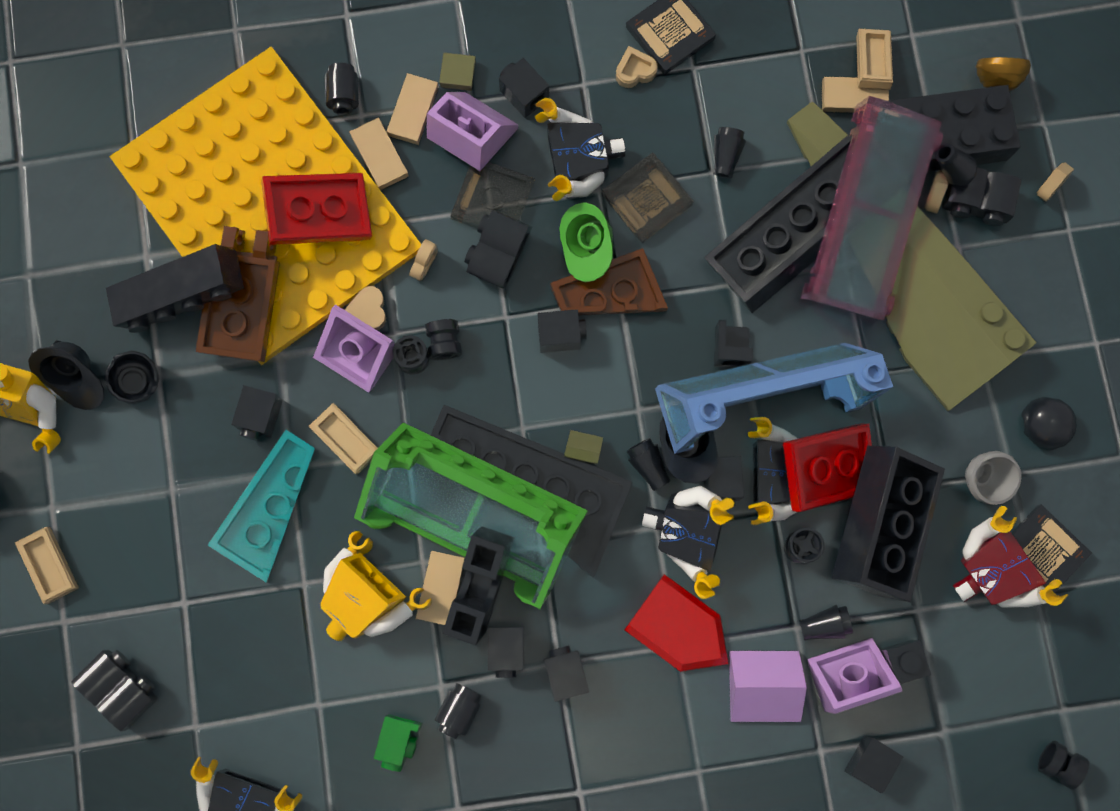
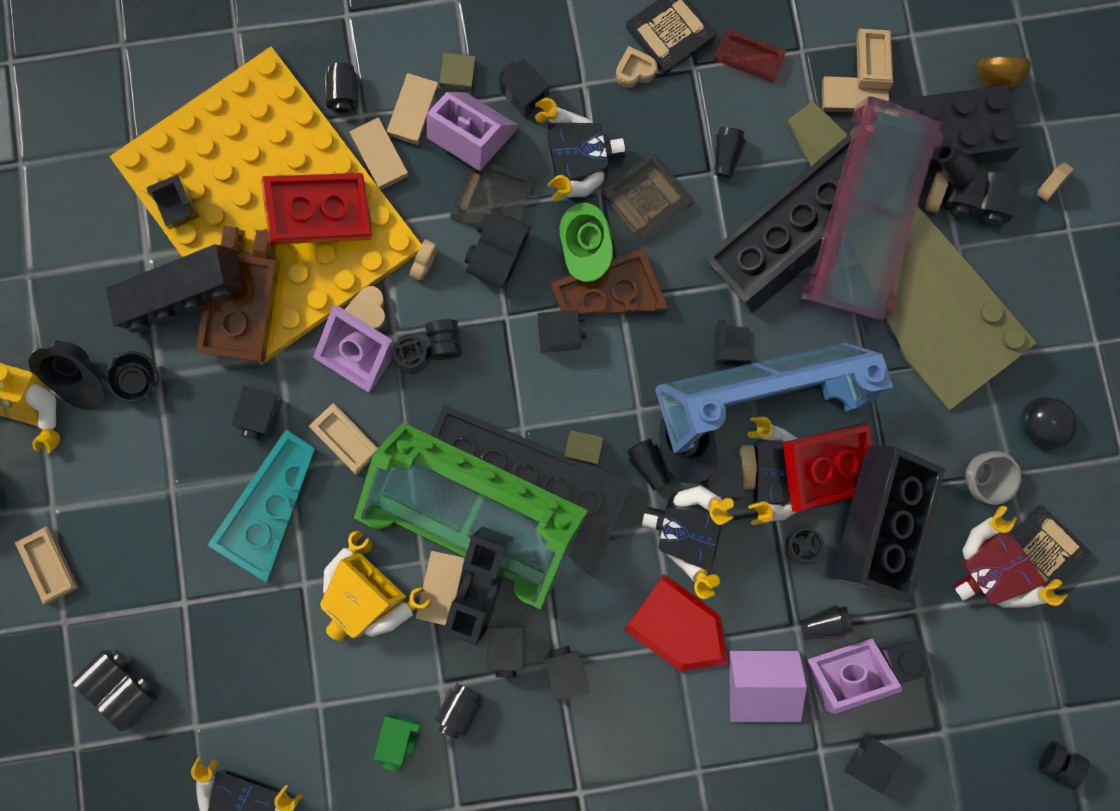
none -> black panel [146,174,200,230]
none -> clear red tile [714,28,786,83]
none -> tan tile [739,445,757,490]

